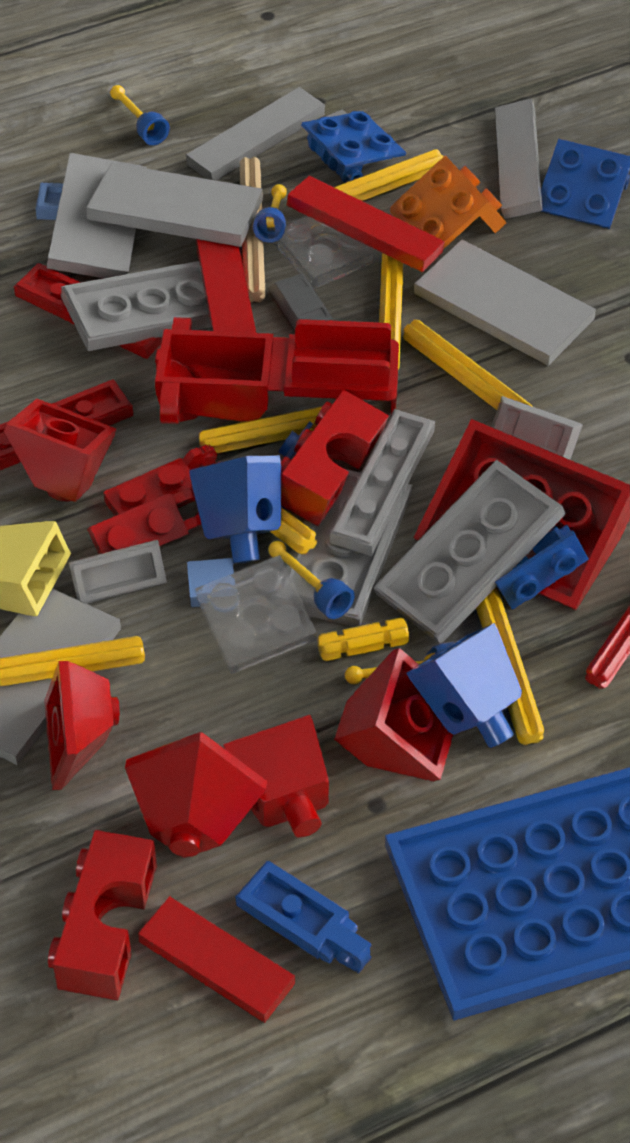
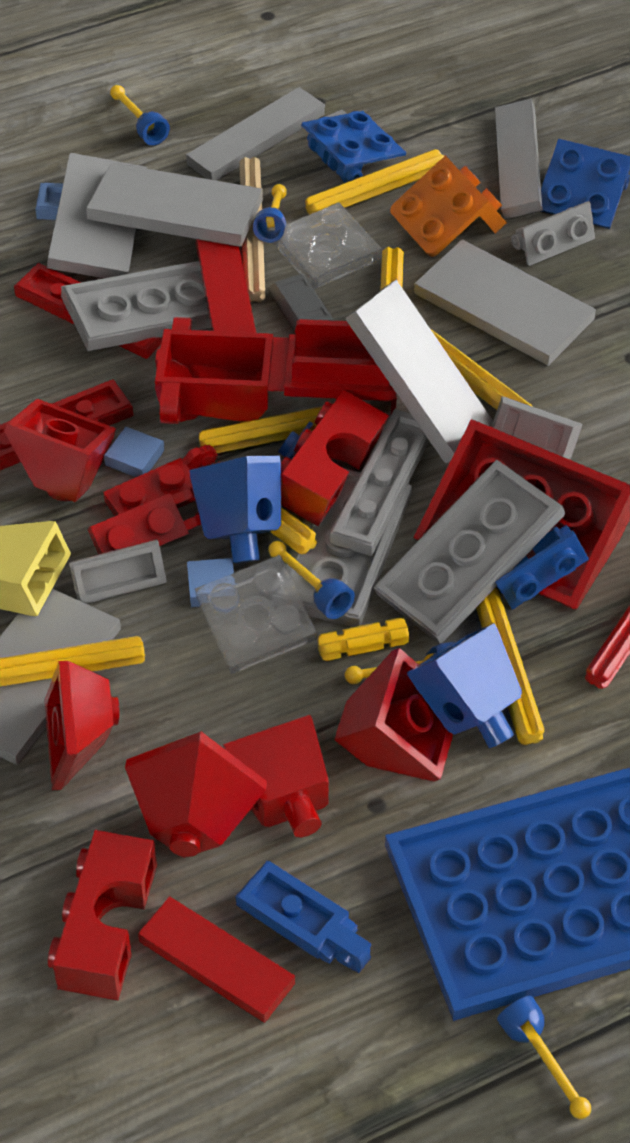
red tile [286,176,445,272] -> none
none -> medium blue tile [104,427,164,477]
none -> tile [346,280,493,463]
none -> hinge [497,996,591,1119]
none -> light grey hinge [511,201,595,266]

